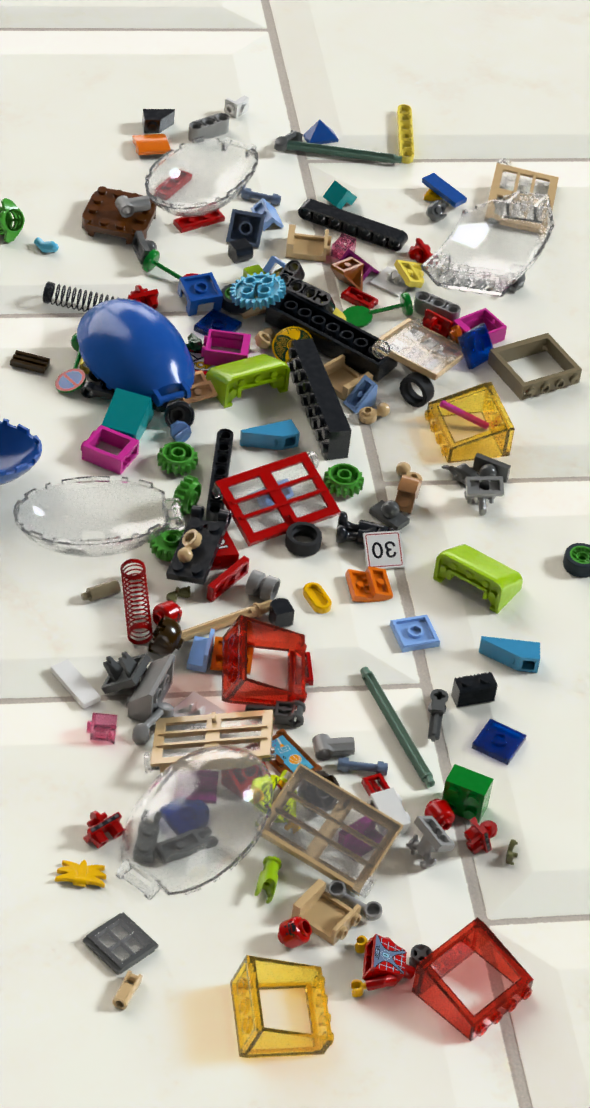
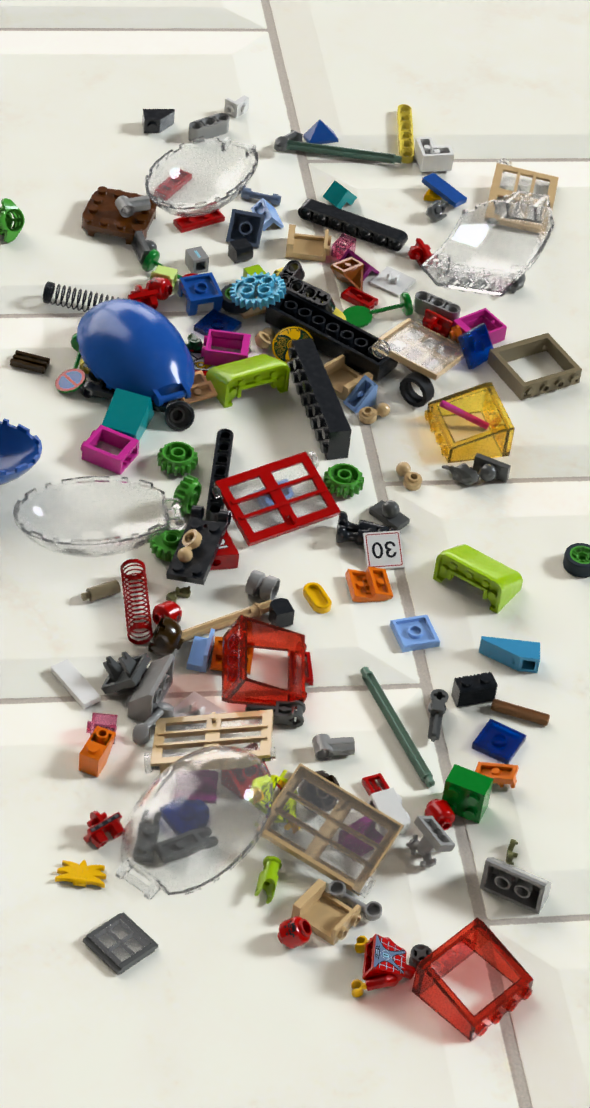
medium azure arm [34,237,59,253] -> none
tan bar [112,970,143,1010] -> none
orange slope [132,134,171,155] -> none
medium blue piece [170,420,192,442] -> none
red tile [206,556,249,602] -> none
clear yellow windscreen [230,955,334,1058] -> none
dark azure slope [239,419,300,450] -> none
door [257,729,322,774] -> none
light blue panel [263,256,286,274] -> none
black tyre [285,522,322,557] -> none
sand blue bar [337,757,388,776] -> none
light yellow wing [394,260,424,288] -> none
medium nougat brick [395,475,422,514] -> none
light grey piece [464,476,504,515] -> none
red hips [464,817,498,855] -> none
none -> orange slope [79,726,116,777]
none -> red head [146,276,173,300]
none -> yellowish green brick [150,265,178,289]
none -> light grey brick [185,246,209,274]
none -> white brick [414,137,454,172]
none -> orange plate [475,762,519,788]
none -> light grey slope [480,857,552,914]
none -> medium nougat axle [491,699,550,726]

